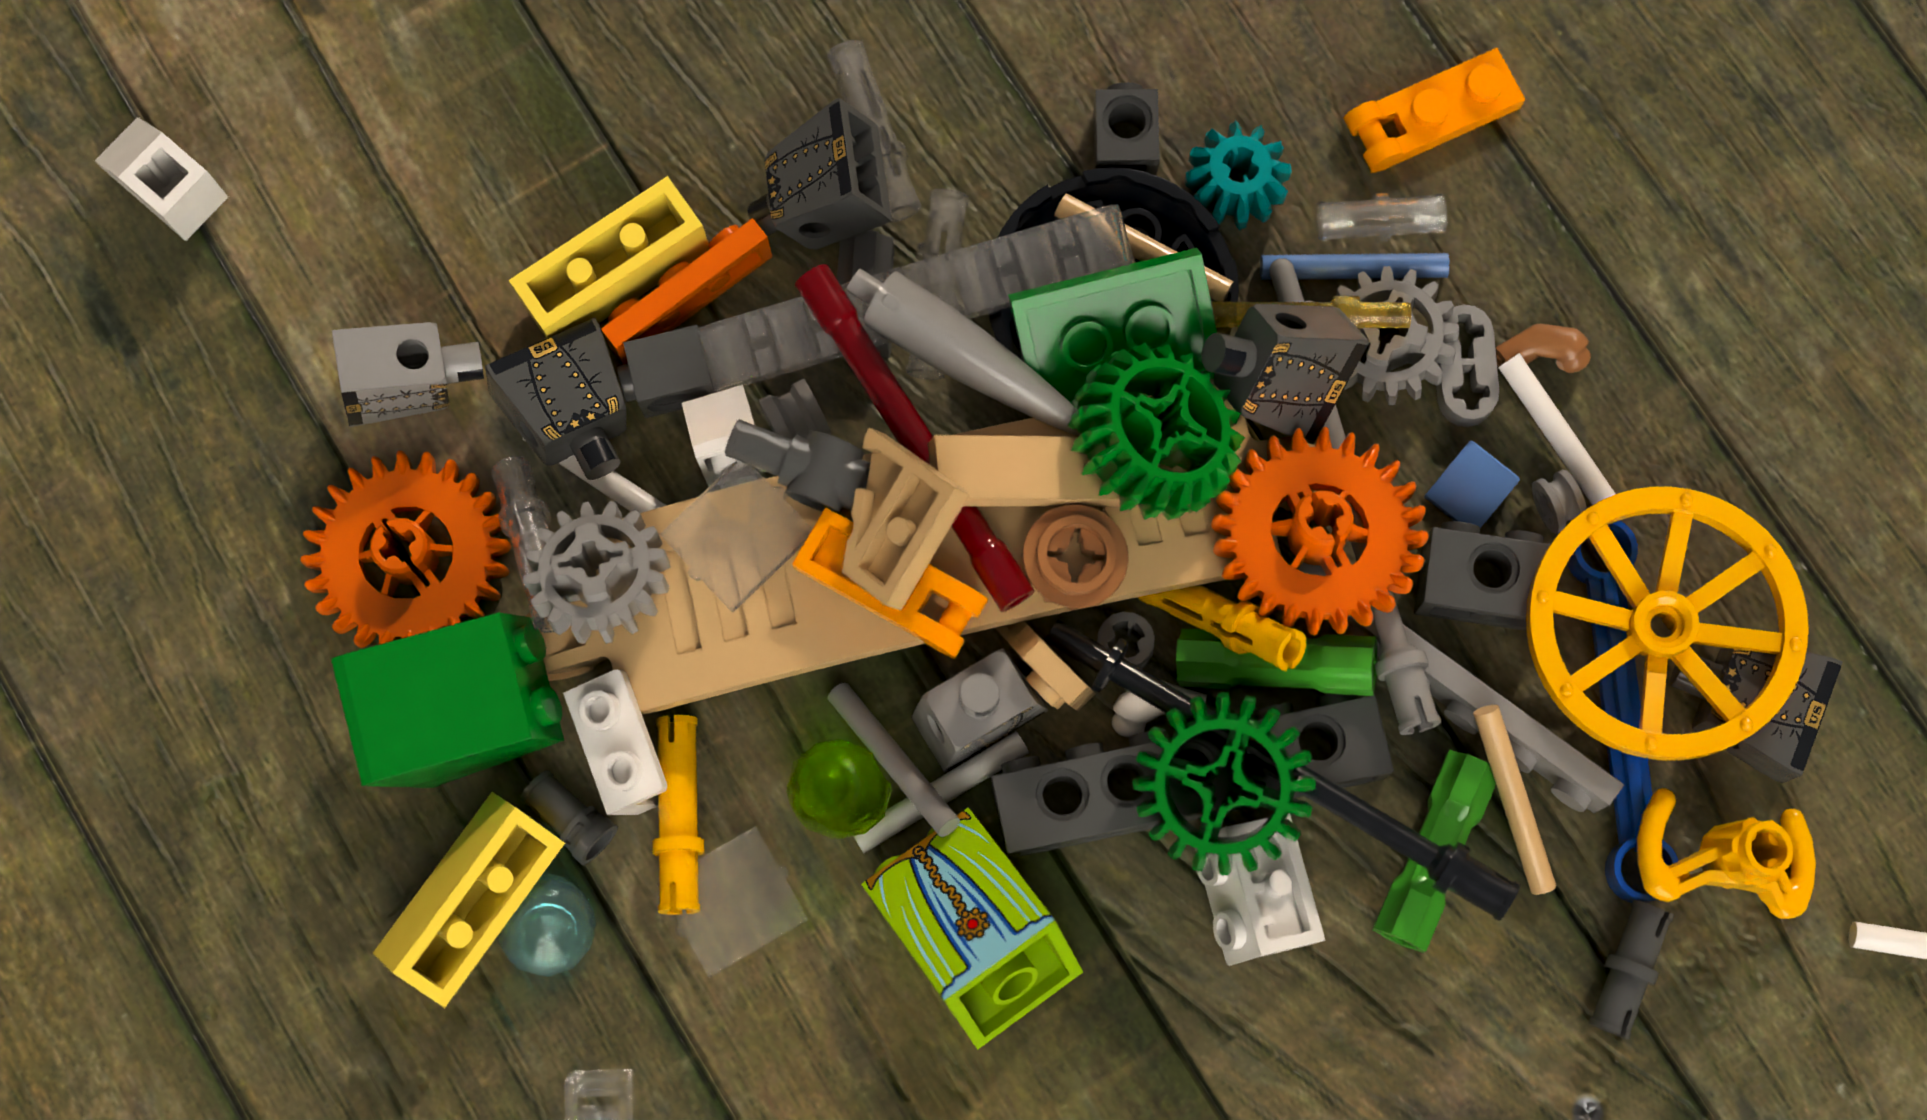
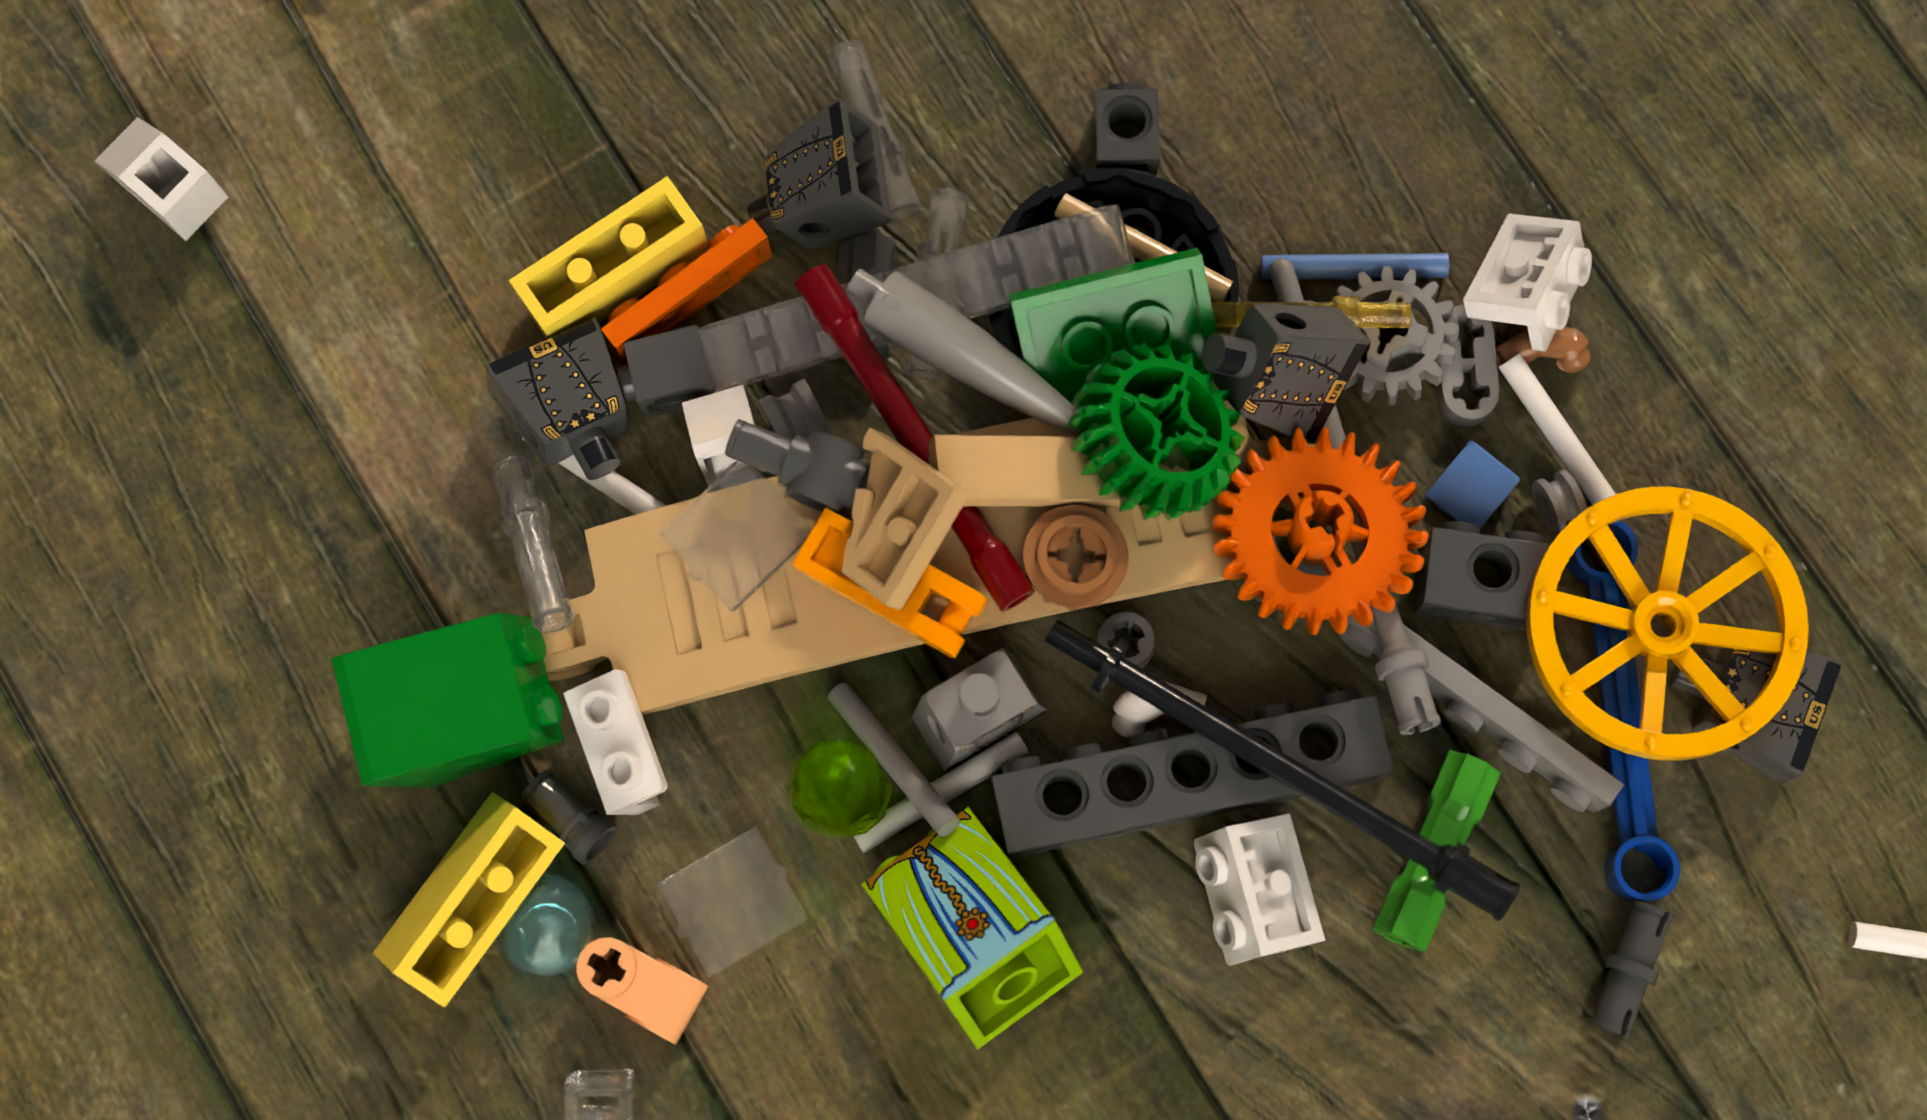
orange gear [300,450,512,648] -> none
light grey torso [332,322,484,427] -> none
light grey gear [523,501,670,644] -> none
yellow pin [652,715,705,915] -> none
tan wing [995,621,1096,711] -> none
green gear [1133,692,1316,875] -> none
yellow pin [1138,585,1306,671] -> none
bright green axle [1175,629,1378,696] -> none
teal gear [1185,121,1292,231] -> none
clear pin [1317,192,1447,242] -> none
light orange plate [1343,47,1526,173] -> none
tan bar [1473,705,1556,895] -> none
yellow piece [1637,788,1816,919] -> none
none -> light nougat piece [576,937,709,1045]
none -> white bracket [1463,213,1592,352]

